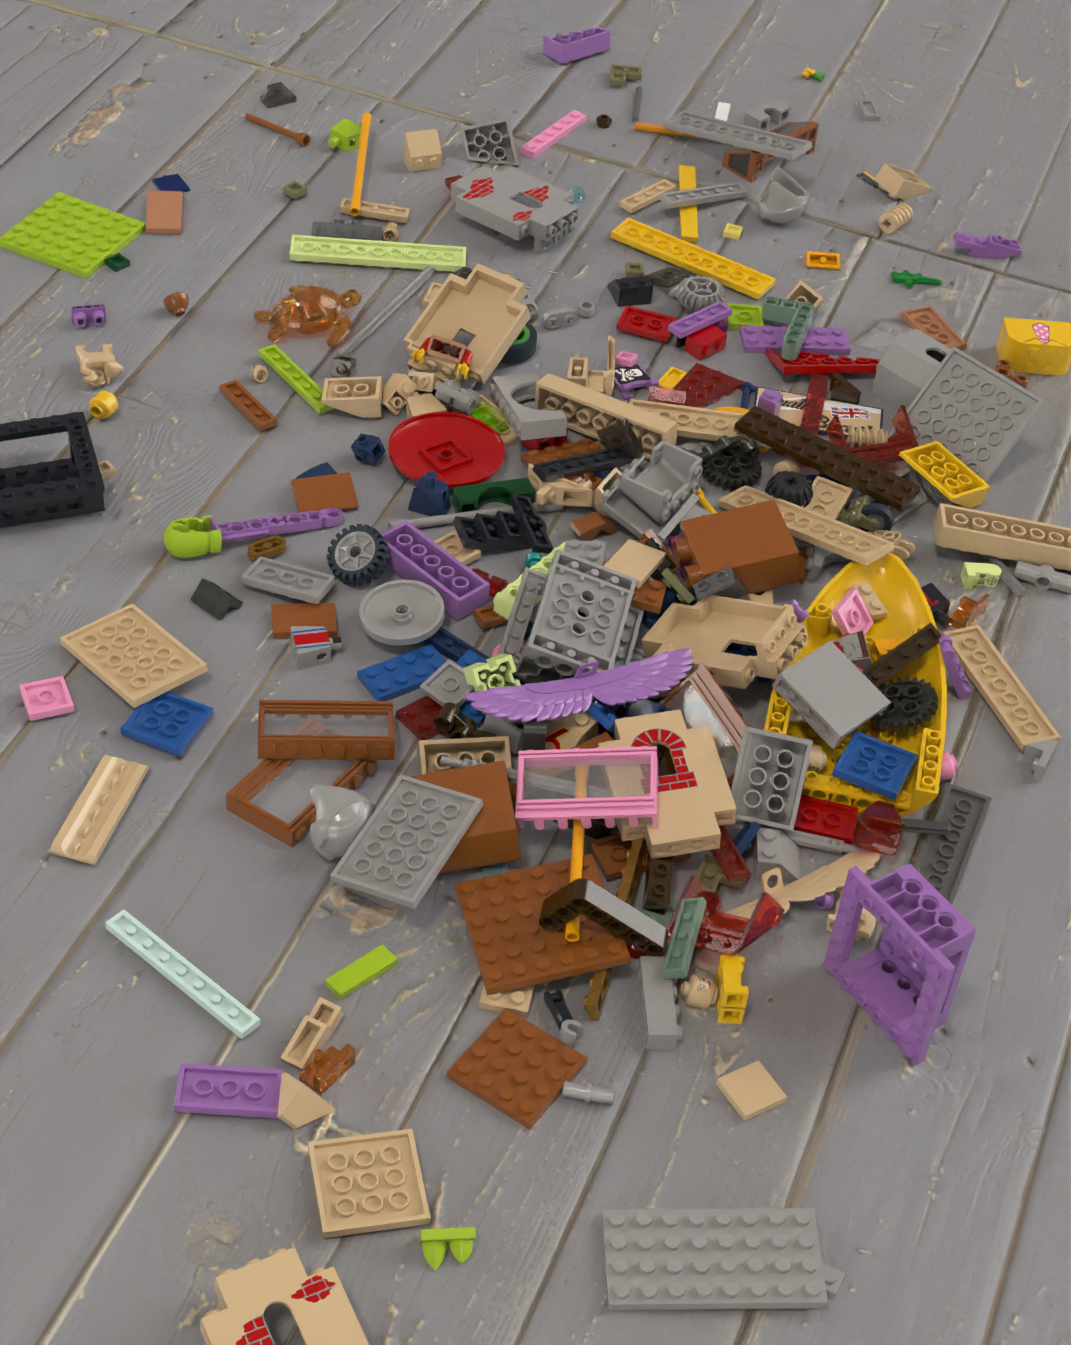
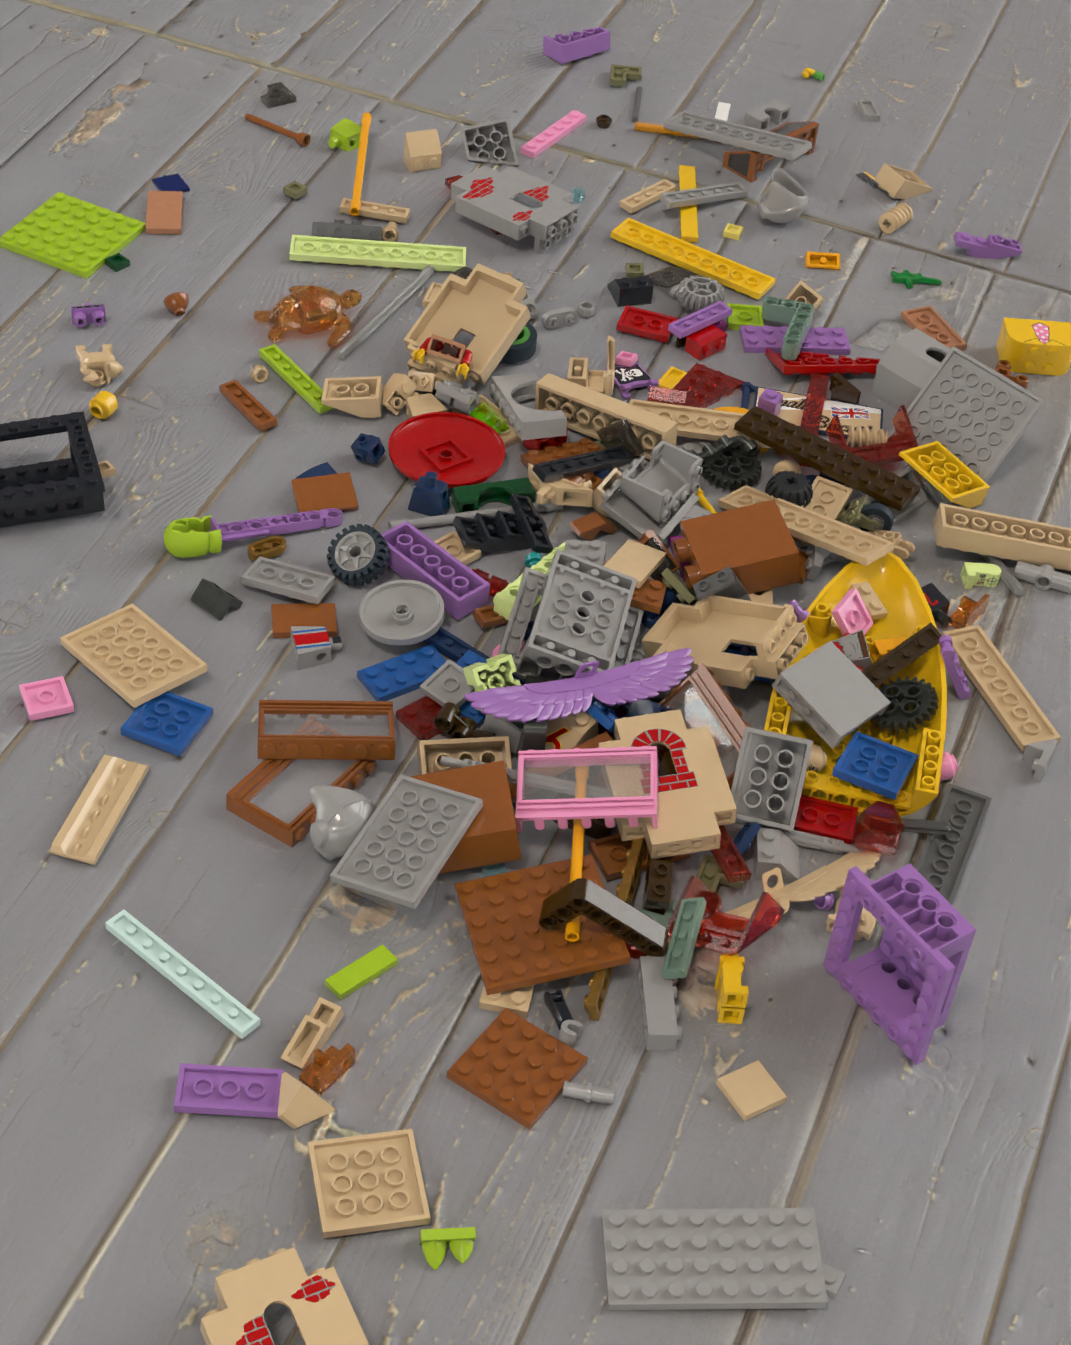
dark brown bracket [331,355,356,378] -> none
tan head [680,974,718,1009] -> none

